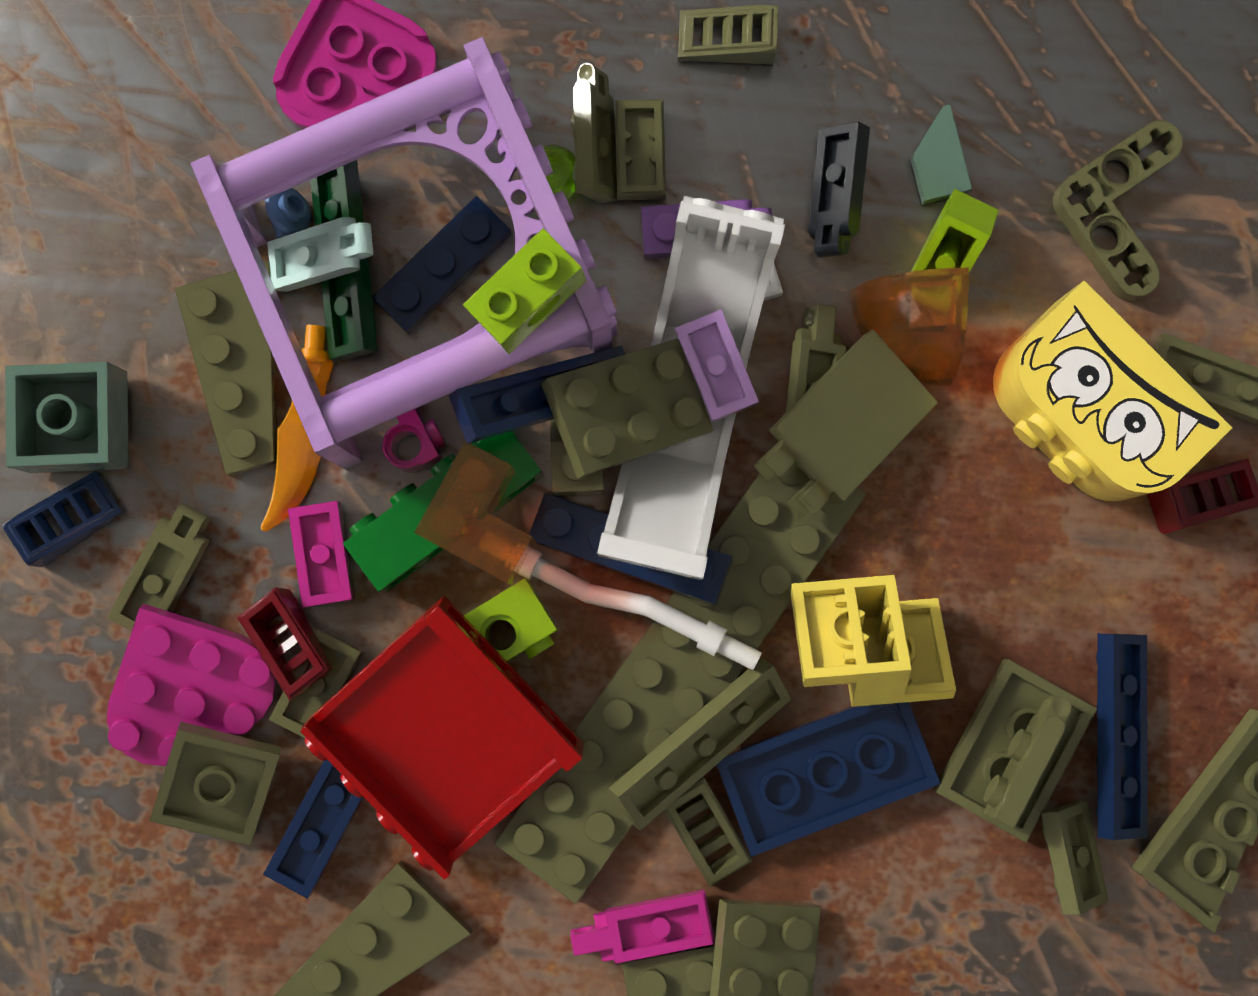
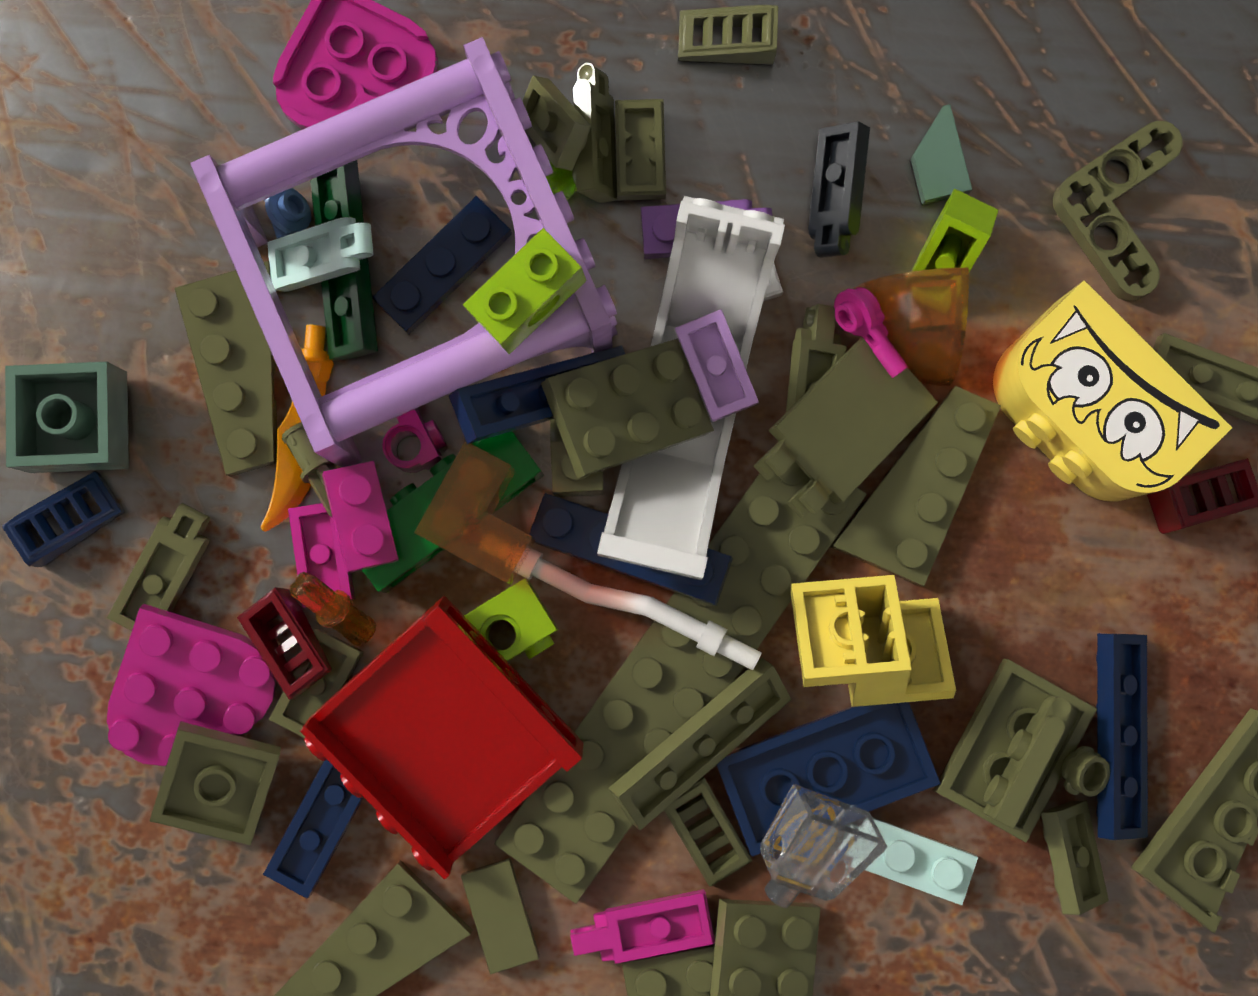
none -> olive axle [282,422,337,518]
none -> clear orange axle [289,572,376,646]
none -> dark pink plate [322,461,398,574]
none -> olive tile [461,858,540,975]
none -> olive plate [522,75,591,171]
none -> clear torso [760,784,887,908]
none -> olive wing [830,386,1001,587]
none -> dark pink plate [834,287,908,378]
none -> light aqua hinge [835,816,978,905]
none -> olive plate [1061,746,1110,797]

